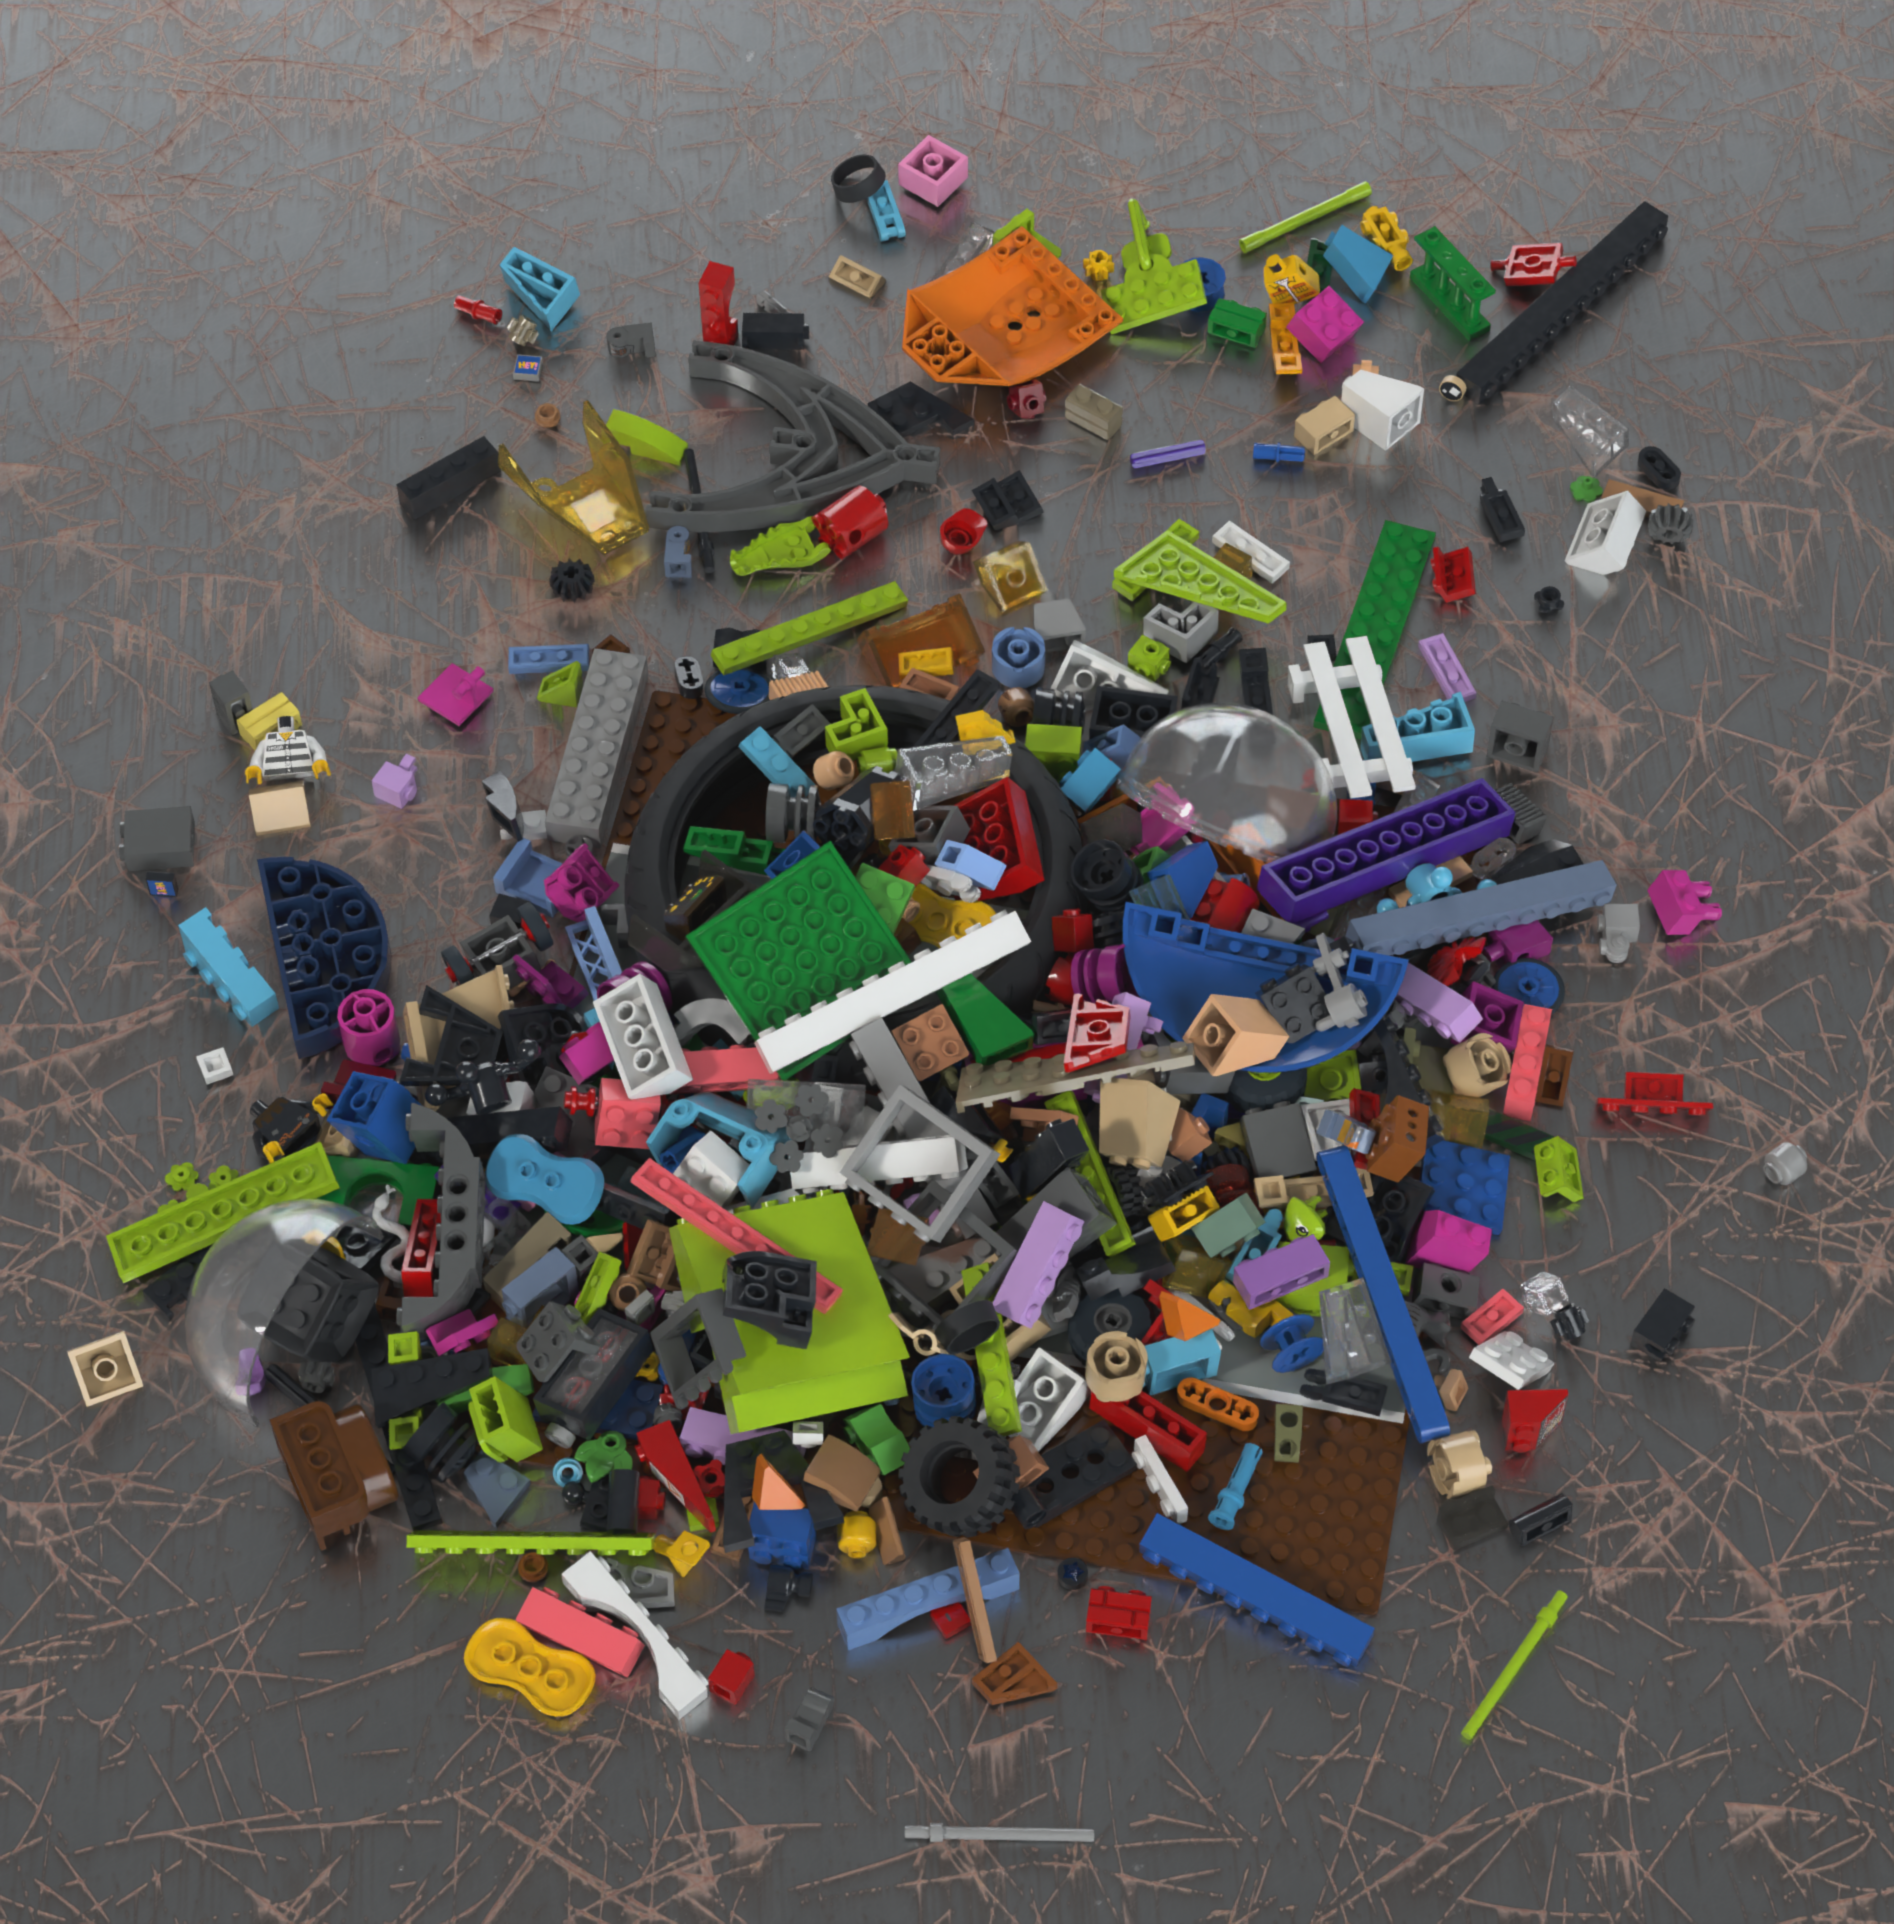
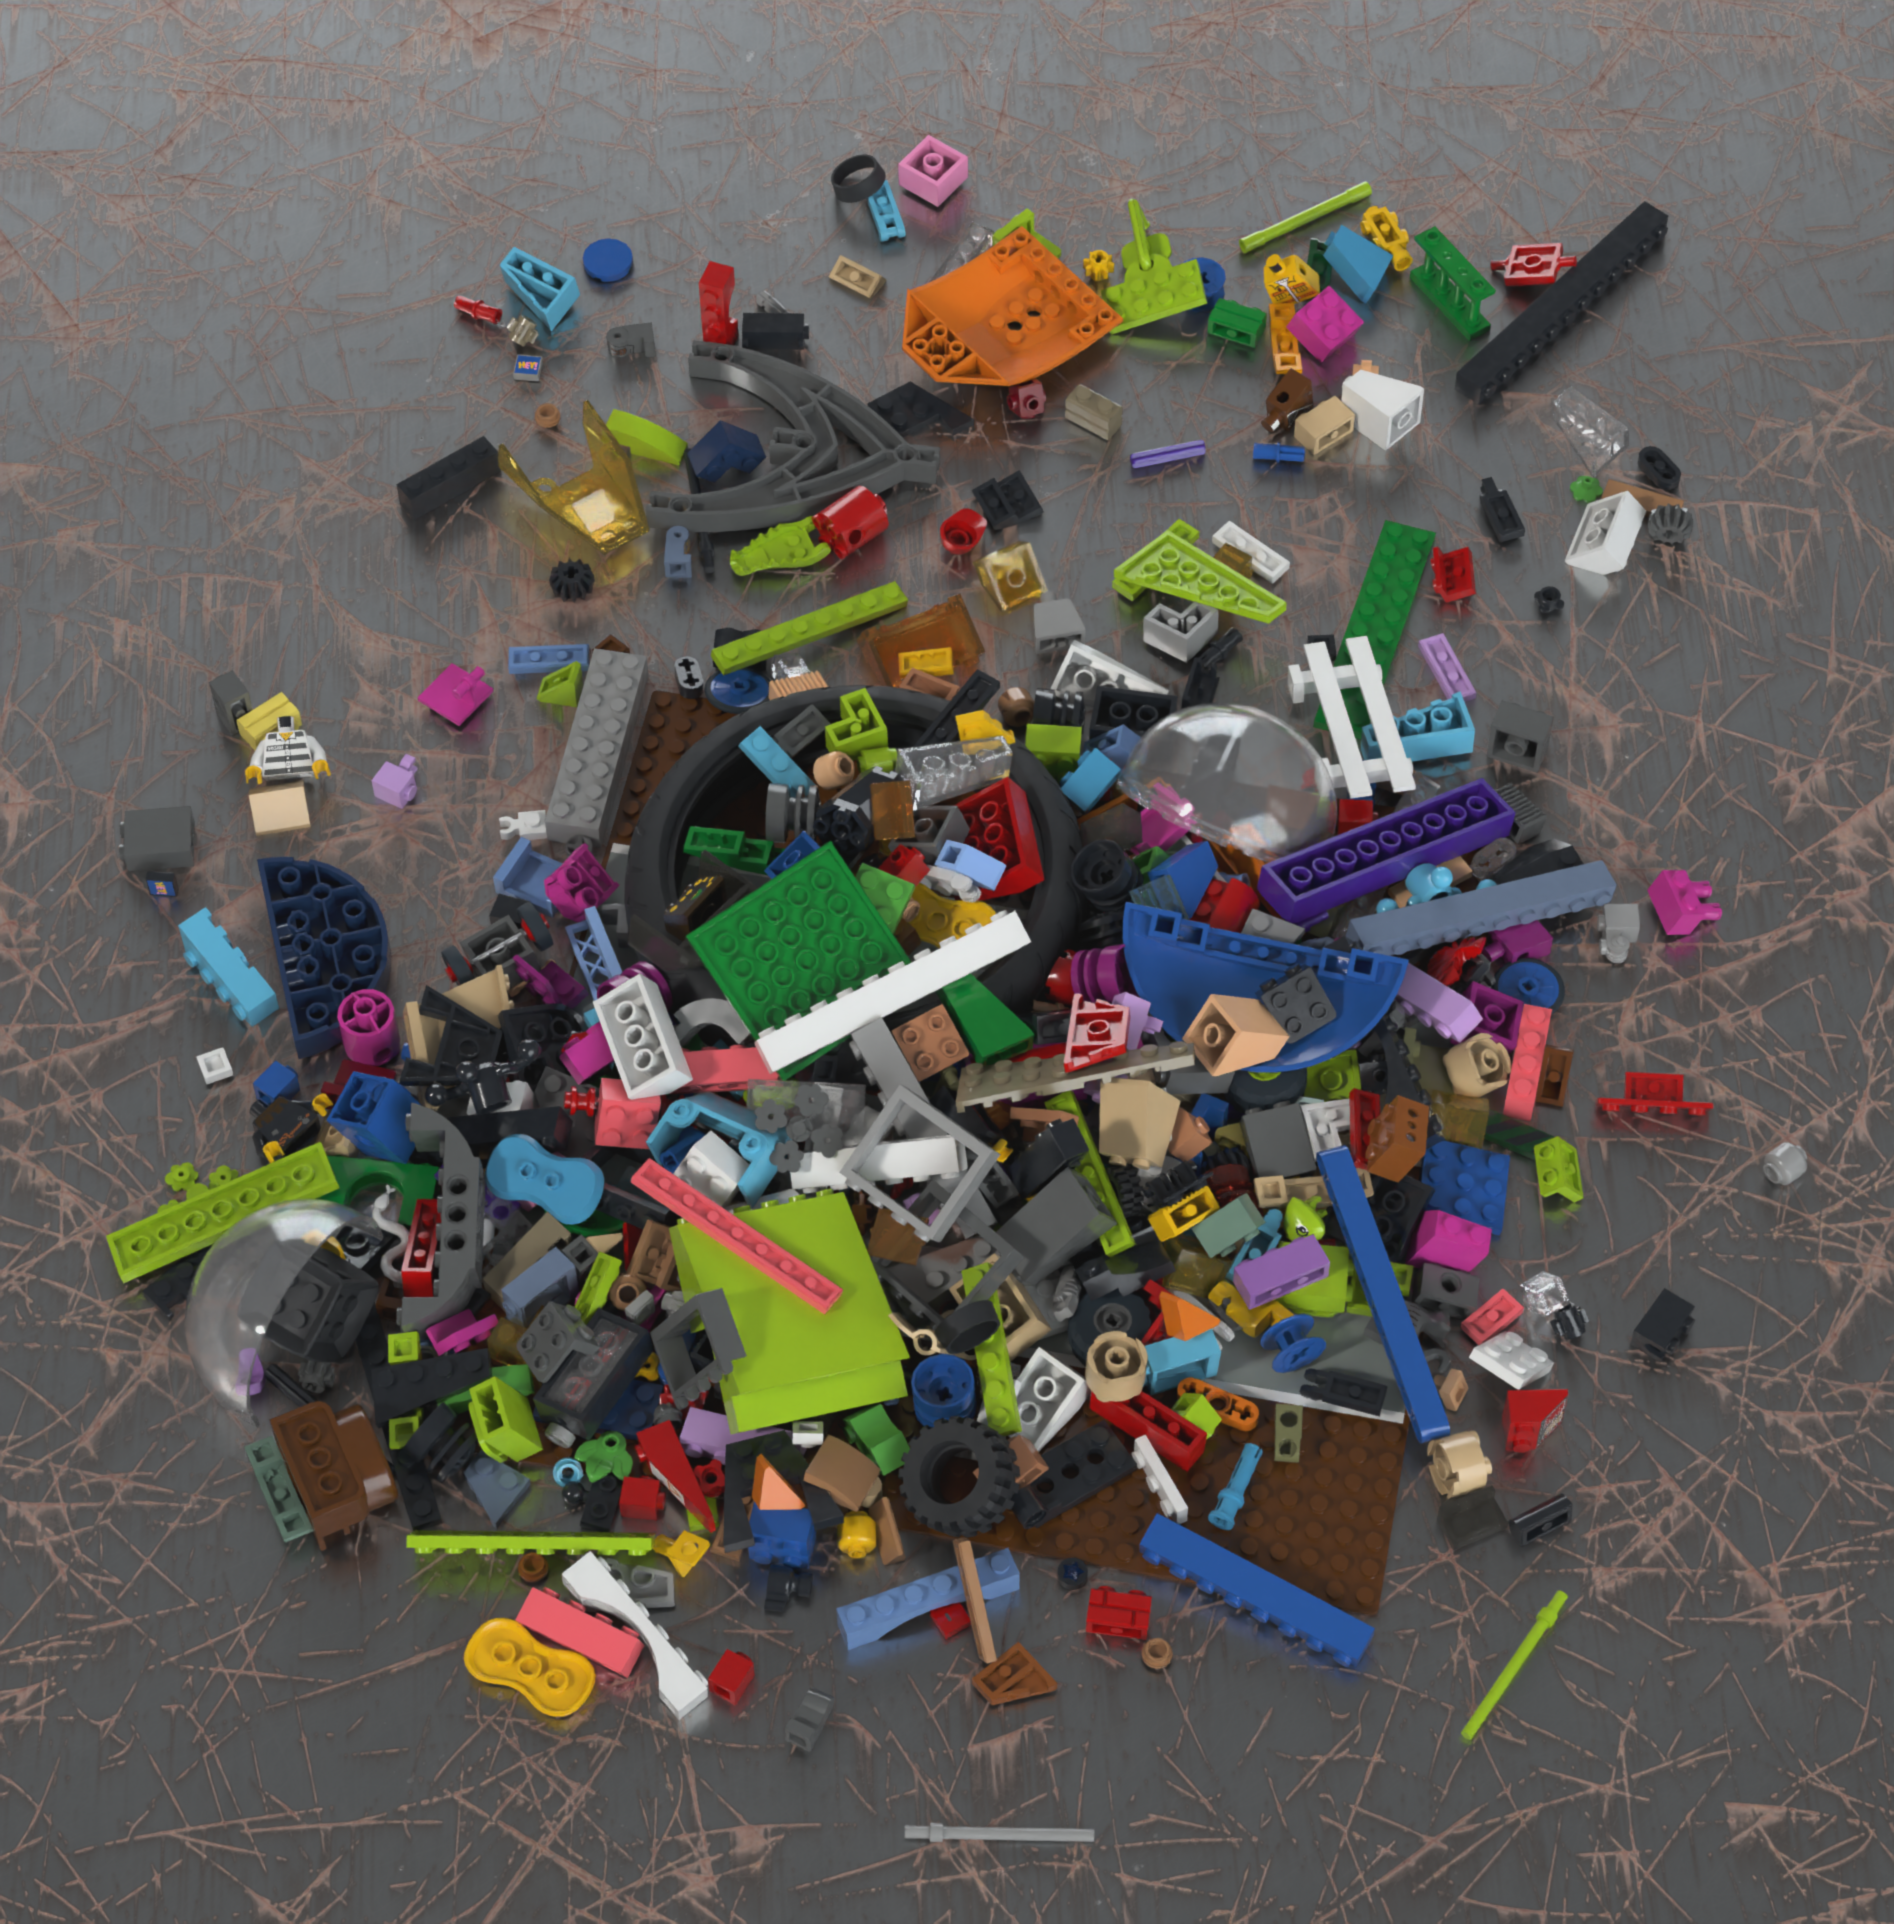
tan slope [67,1331,143,1407] -> none
slope [482,771,524,842] -> none
black brick [606,1469,640,1534] -> none
black slope [722,1251,817,1349] -> none
medium blue brick [992,627,1045,689] -> none
lavender brick [993,1201,1085,1328] -> none
red brick [1052,909,1094,952] -> none
lime brick [1128,635,1171,682] -> none
black slope [1239,647,1278,744] -> none
light grey piece [1311,933,1368,1031] -> none
sand blue leg [1316,1109,1377,1154] -> none
clear wedge [1319,1278,1391,1385] -> none
tile [1439,375,1466,401] -> none
none -> sand green slope [244,1436,313,1543]
none -> blue brick [253,1061,300,1106]
none -> blue tile [583,238,633,282]
none -> dark blue brick [687,420,766,483]
none -> medium nougat plate [1142,1638,1173,1669]
none -> lime brick [1171,1393,1222,1439]
none -> reddish brown torso [1261,368,1314,432]

